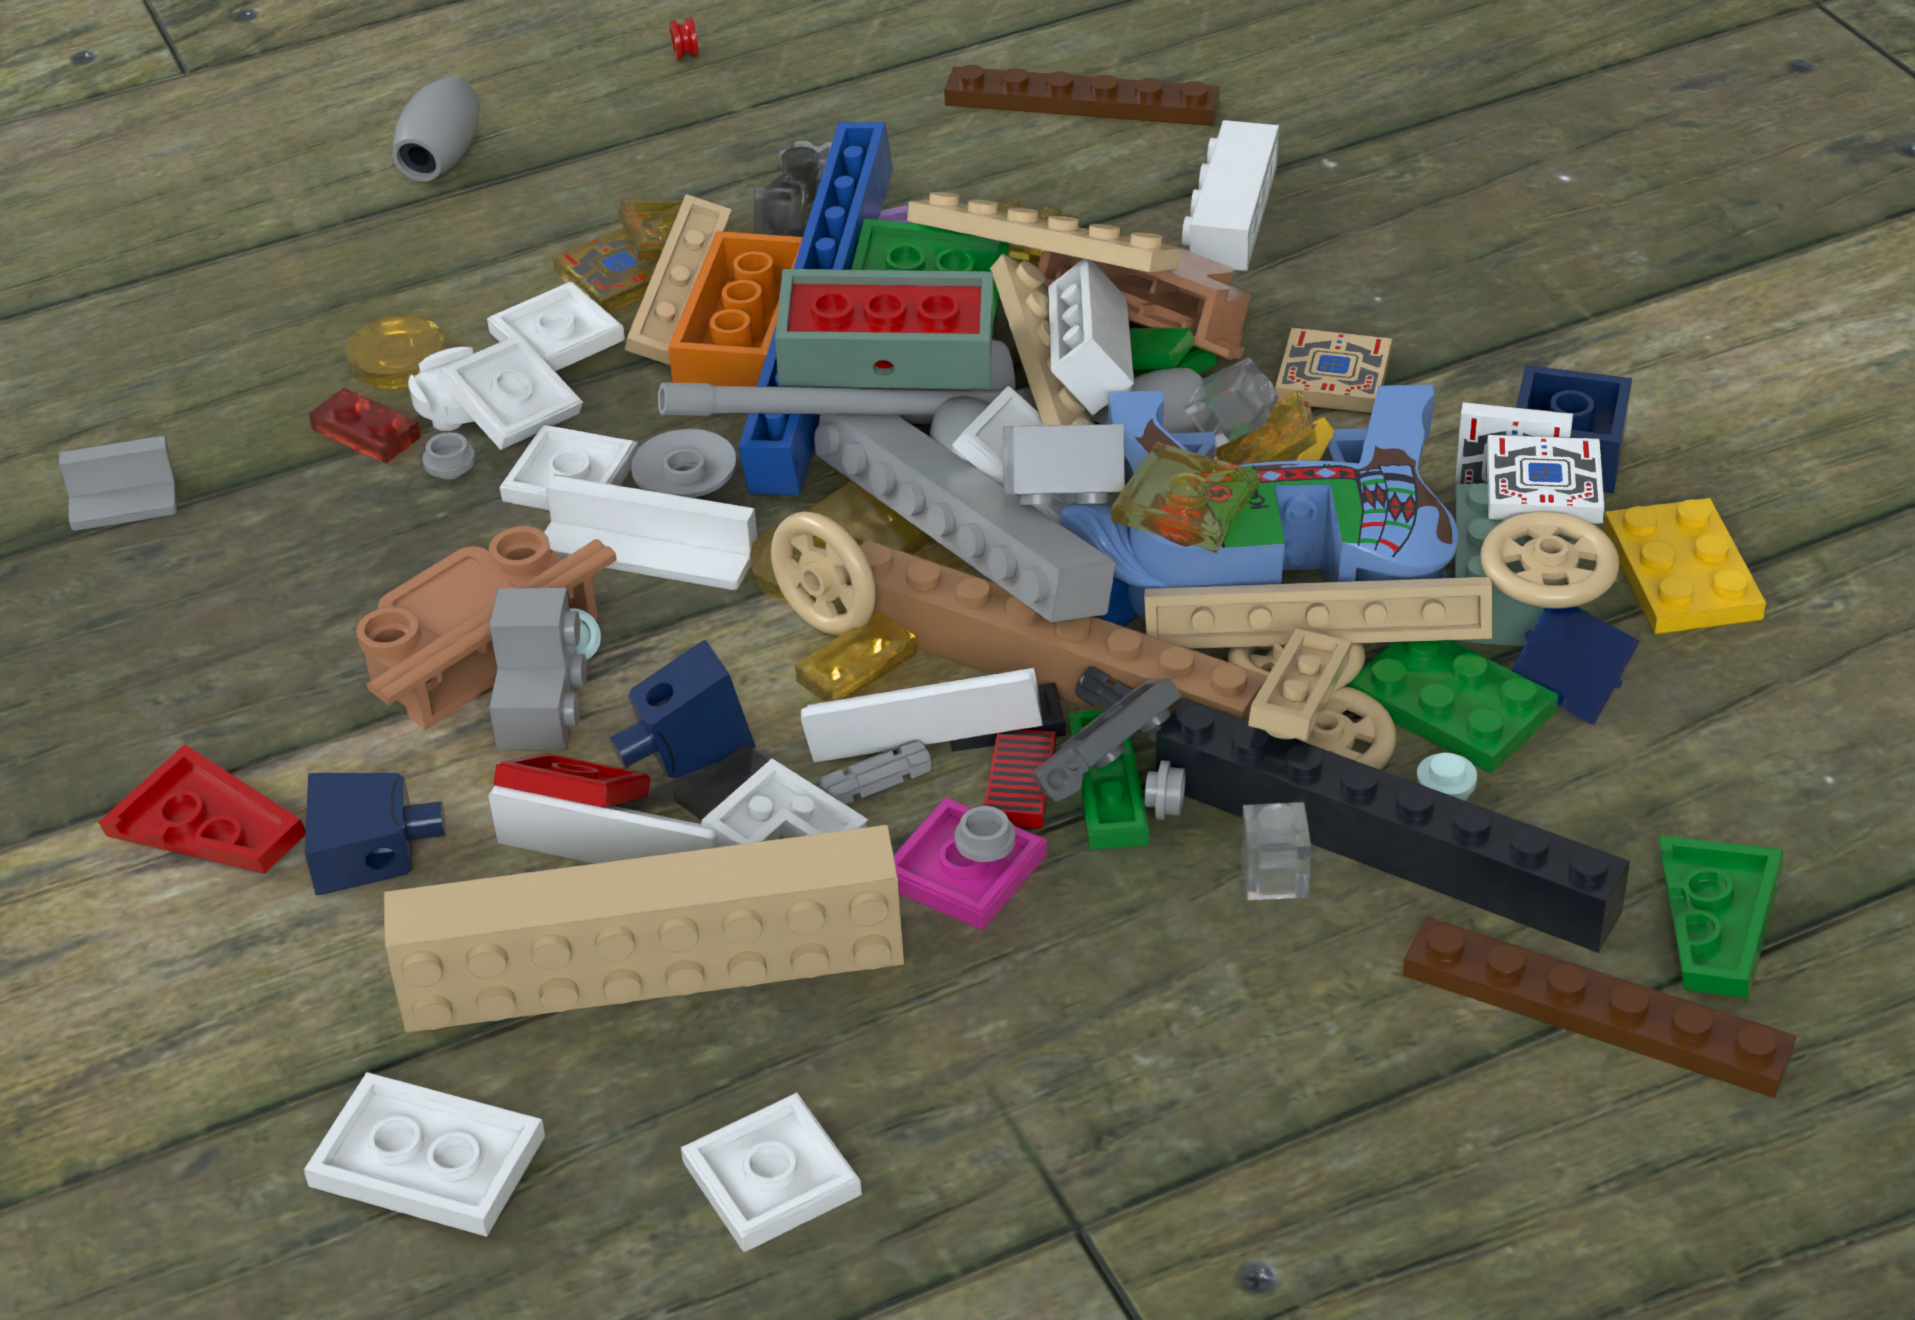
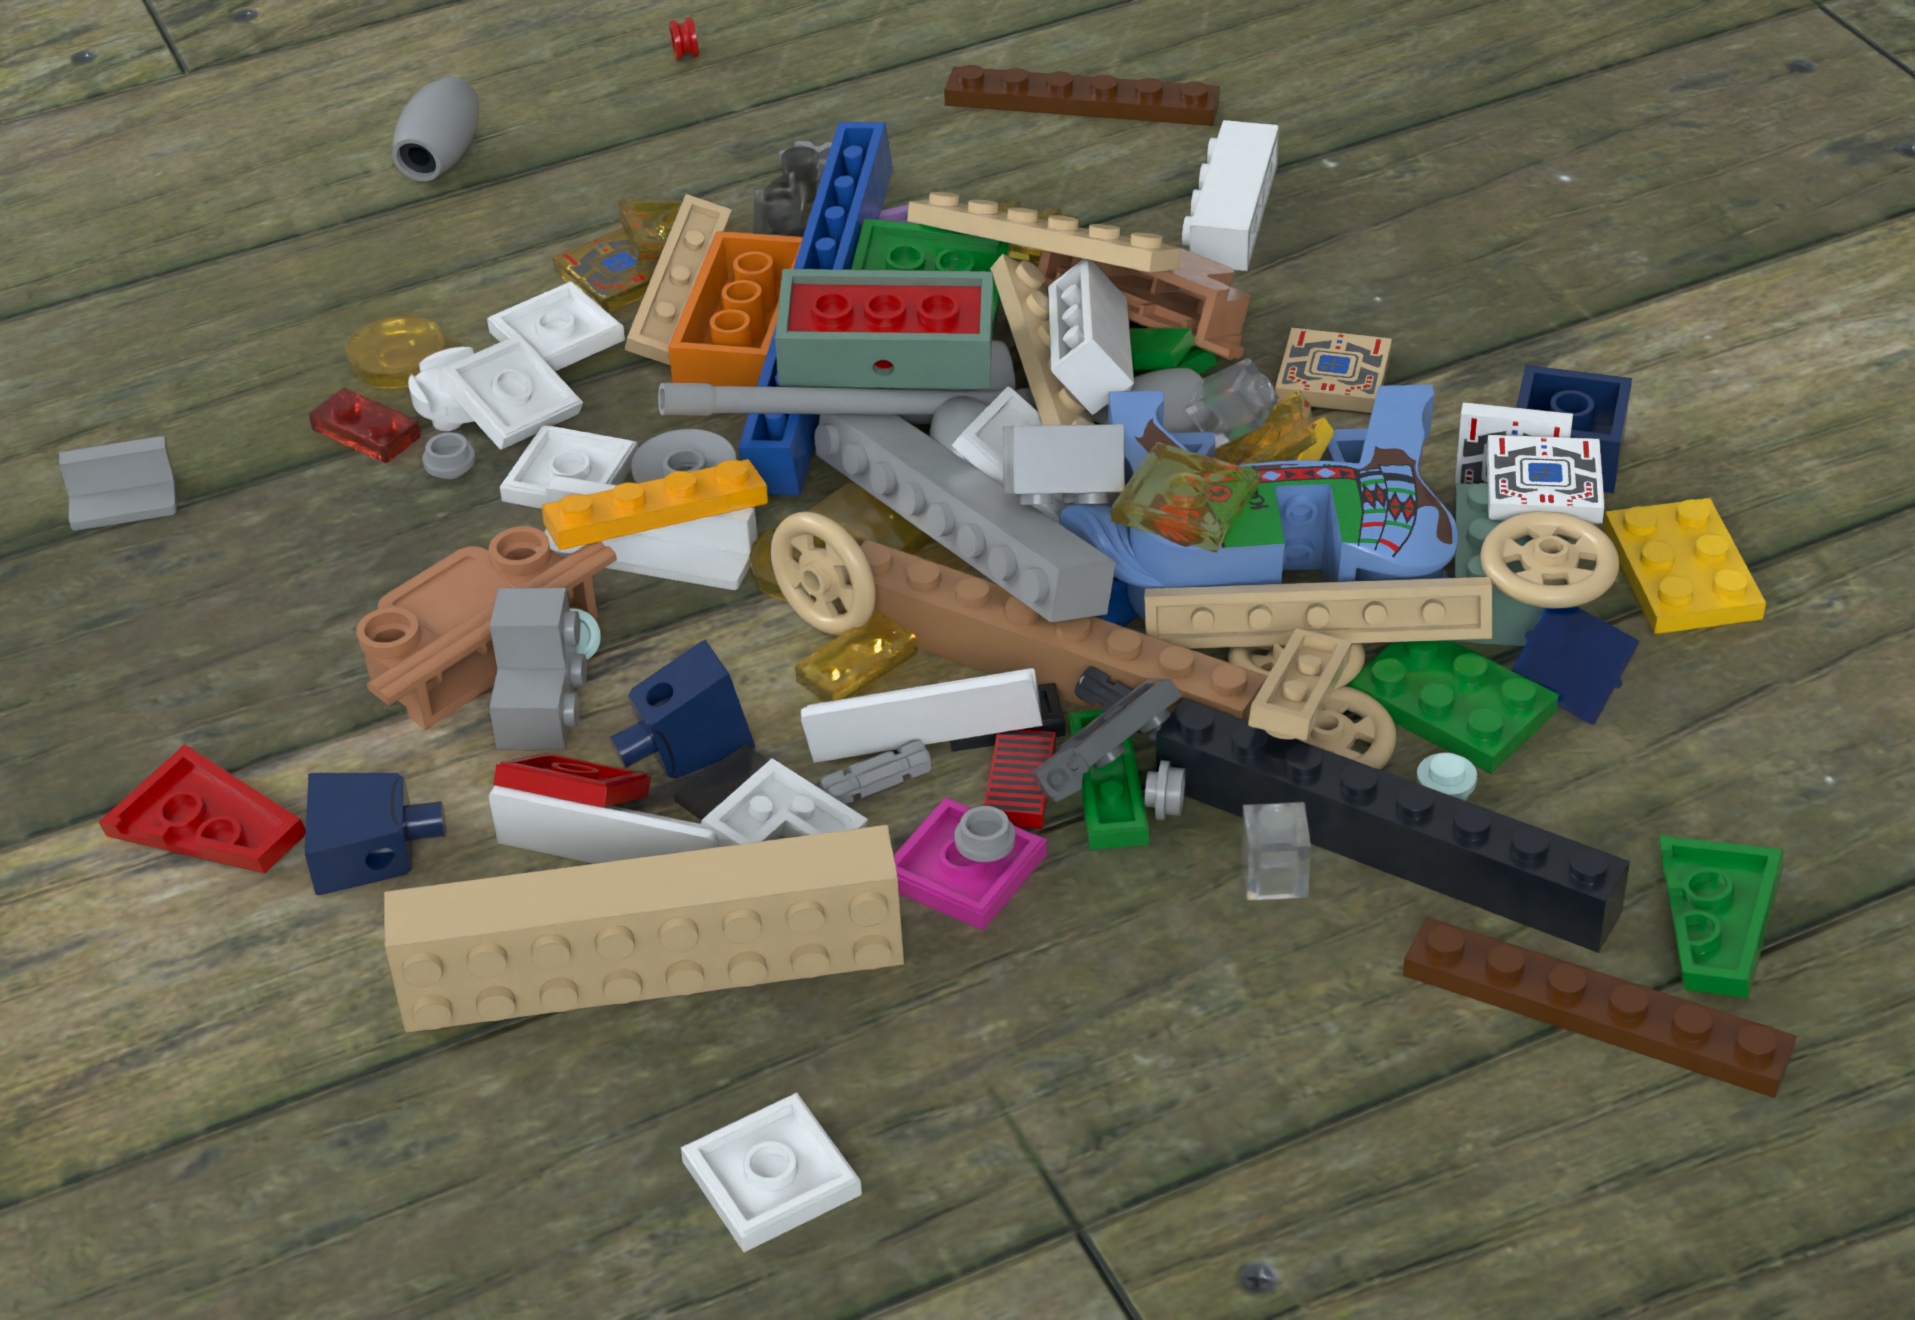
white plate [304,1072,545,1237] -> none
none -> light orange plate [542,459,768,551]

